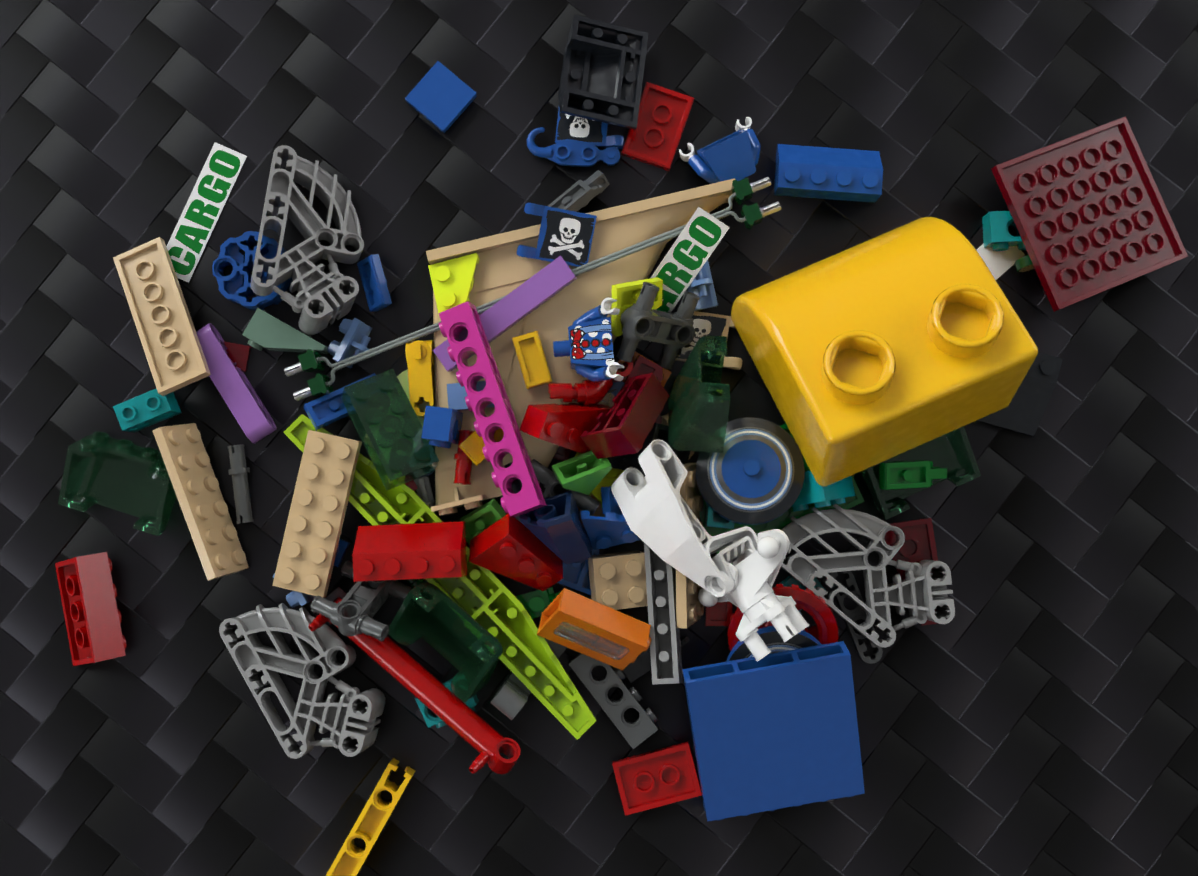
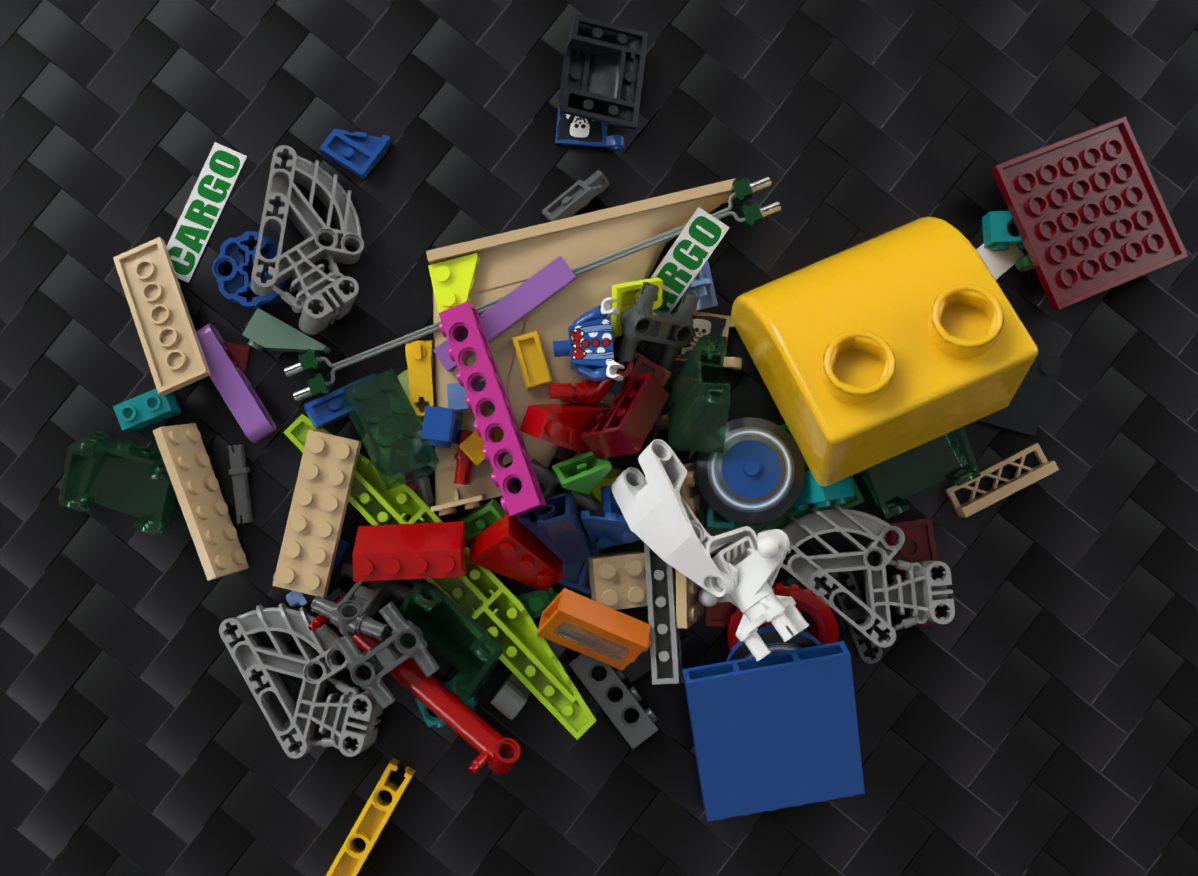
red slope [55,552,127,666] -> none
medium blue hips [327,318,372,369] -> none
blue plate [357,254,392,312] -> none
blue tile [405,61,477,133] -> none
flag [517,202,597,267] -> none
blue piece [527,127,620,167] -> none
red plate [612,742,702,816] -> none
red tile [621,82,694,171] -> none
blue torso [679,117,761,184] -> none
blue slope [774,144,883,203] -> none
green hinge [879,460,947,490] -> none
none -> blue wing [319,129,391,179]
none -> dark grey piece [334,601,440,709]
none -> tan fence [945,443,1059,518]

